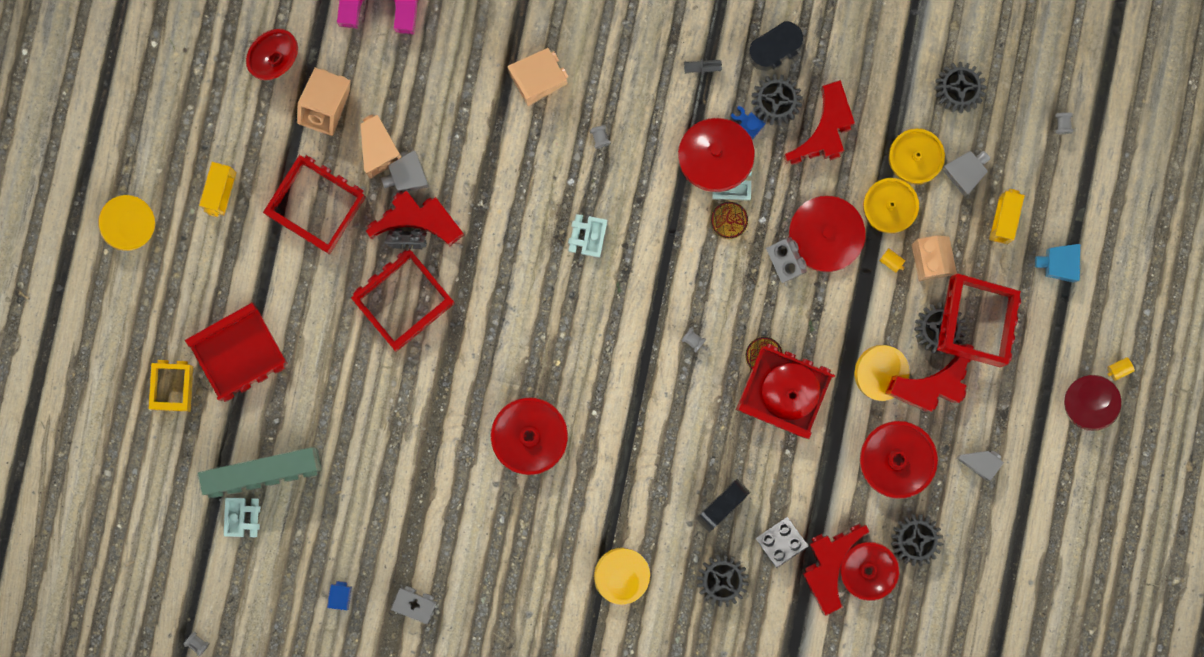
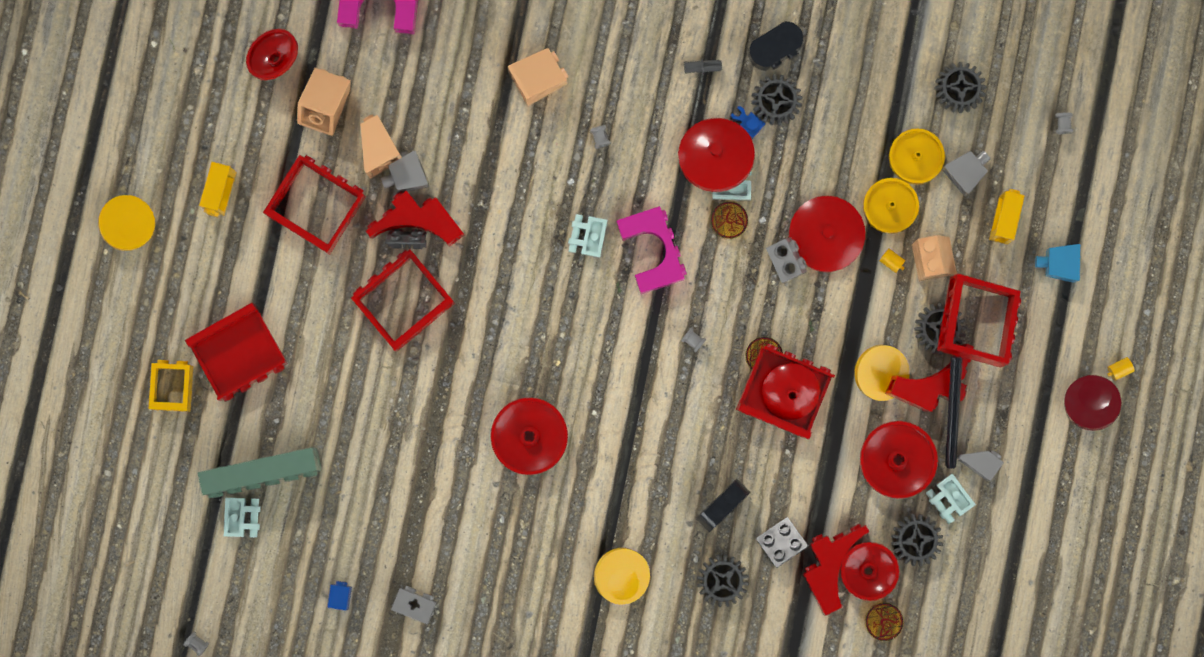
red arch [784,80,855,165] -> none
none -> dark pink arch [617,206,687,295]
none -> tile [865,602,904,641]
none -> light aqua plate [926,474,976,524]
none -> black axle [945,356,962,469]

